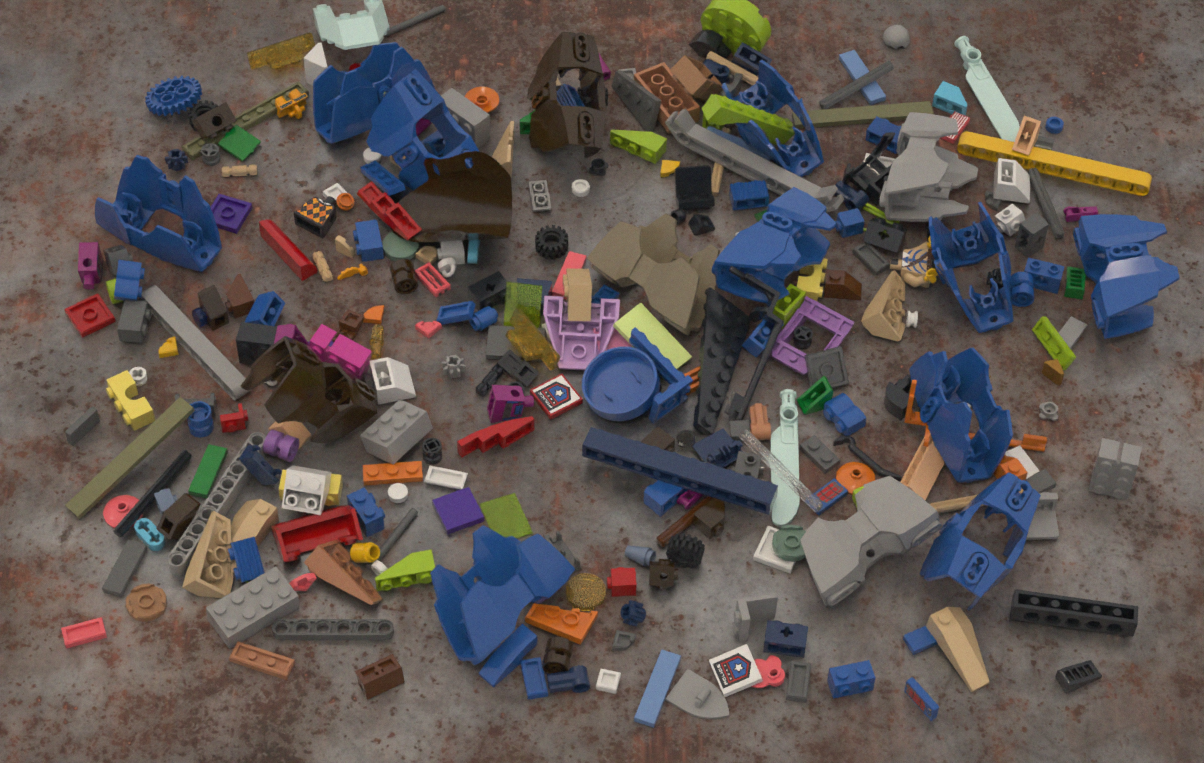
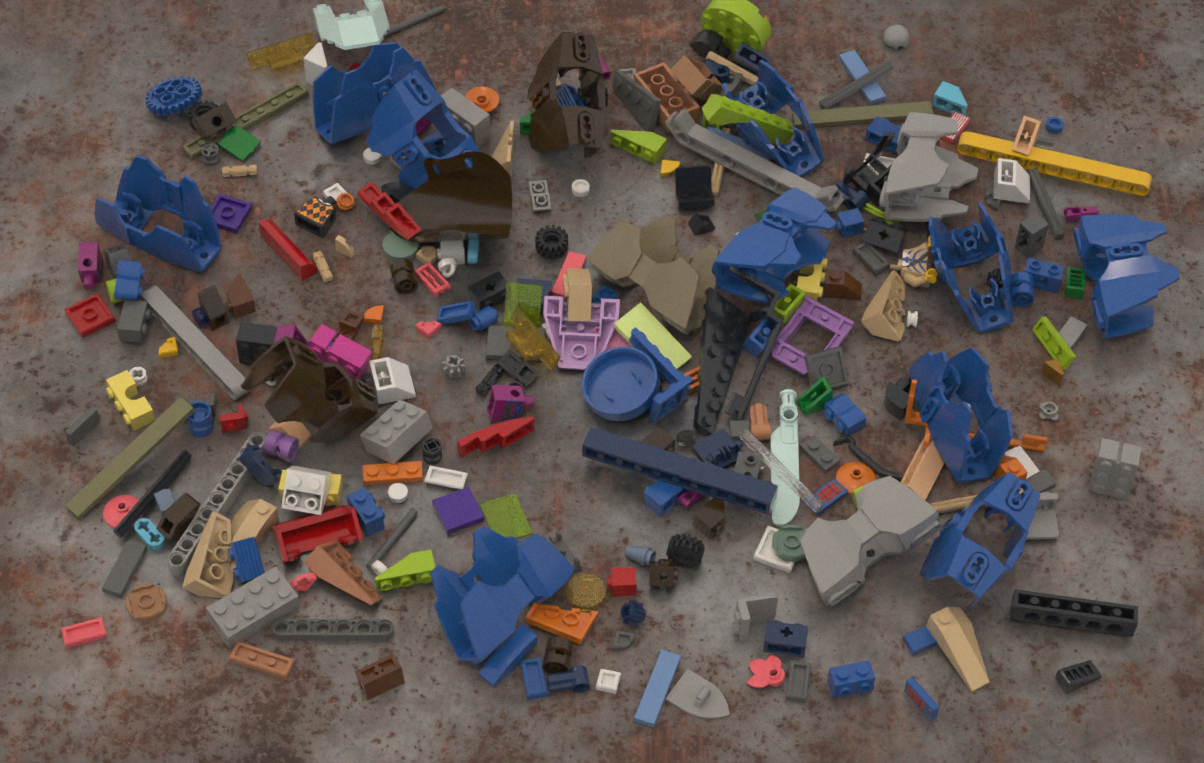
dark blue gear [165,149,188,171] -> none
green tile [188,444,228,499] -> none
blue brick [245,291,285,326] -> none
light orange hips [275,89,308,119] -> none
light orange piece [337,264,368,280] -> none
yellow brick [350,542,380,563] -> none
blue brick [353,219,384,262] -> none
blue tile [360,161,406,196] -> none
tile [530,374,583,420] -> none
black plate [589,158,609,176] -> none
reddish brown axle [656,496,713,547] -> none
black hinge [671,209,686,225] -> none
tile [709,644,763,697] -> none
blue brick [729,180,769,210] -> none
black wheel [793,326,813,350] -> none
light aqua piece [954,36,1020,142] -> none
white brick [995,204,1025,237] -> none

